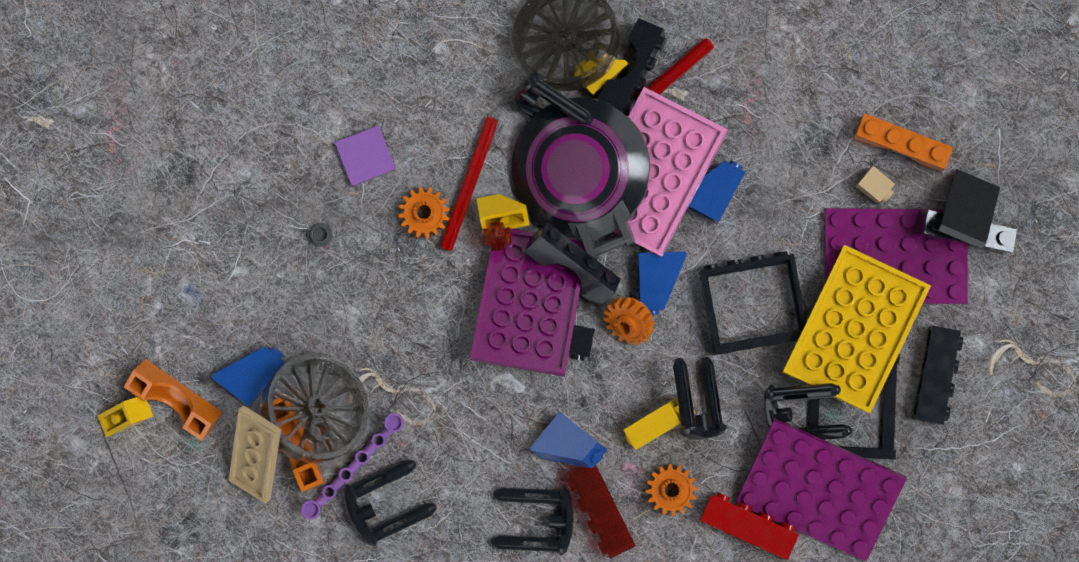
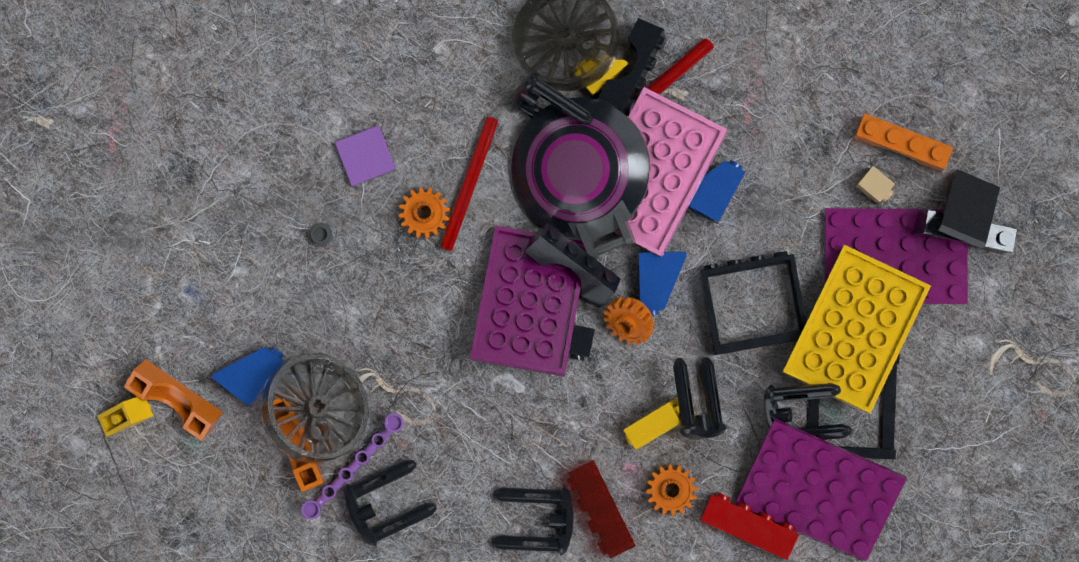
tan tile [229,406,281,503] -> none
yellow slope [476,194,530,234] -> none
clear red gear [483,222,512,251] -> none
blue slope [530,412,607,468] -> none
black brick [912,326,963,425] -> none

